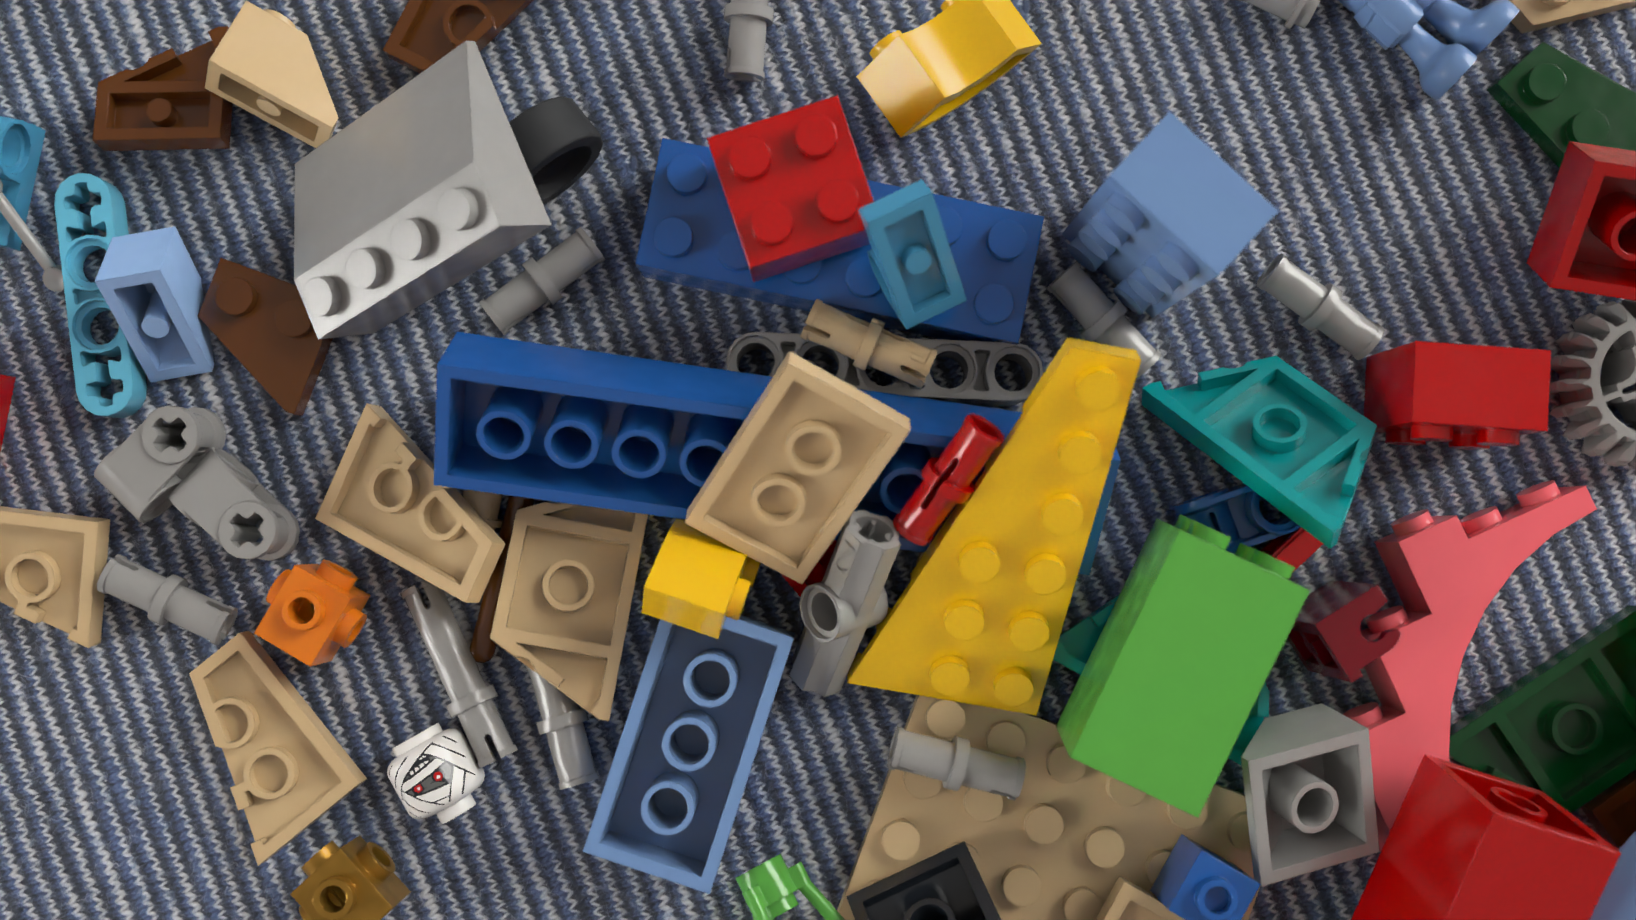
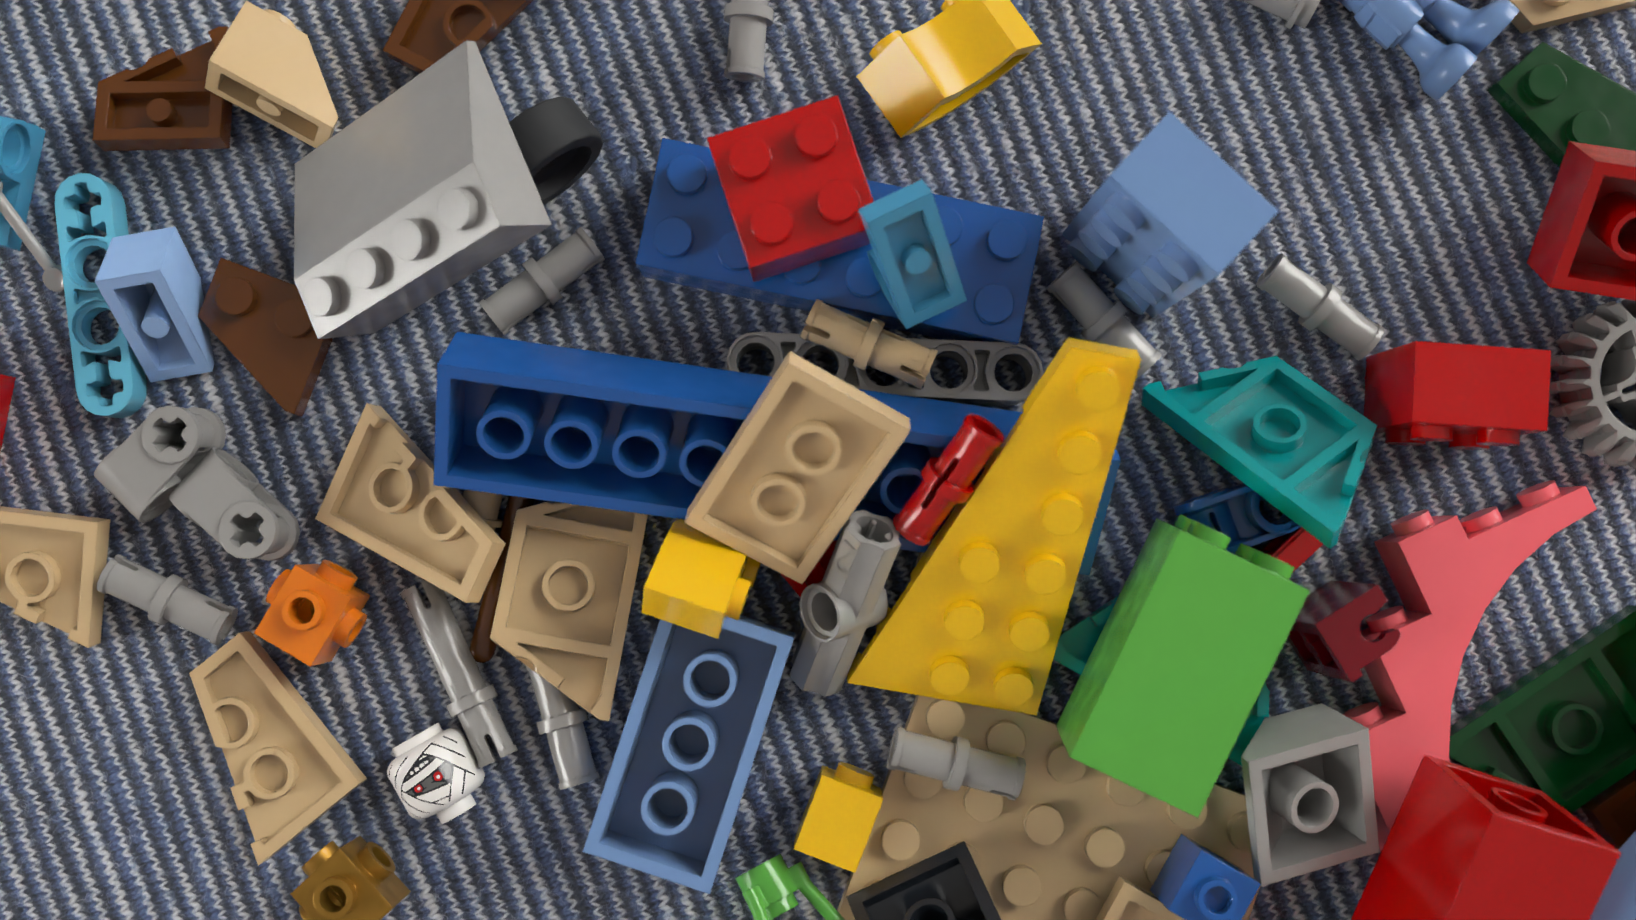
none -> yellow brick [794,762,883,873]

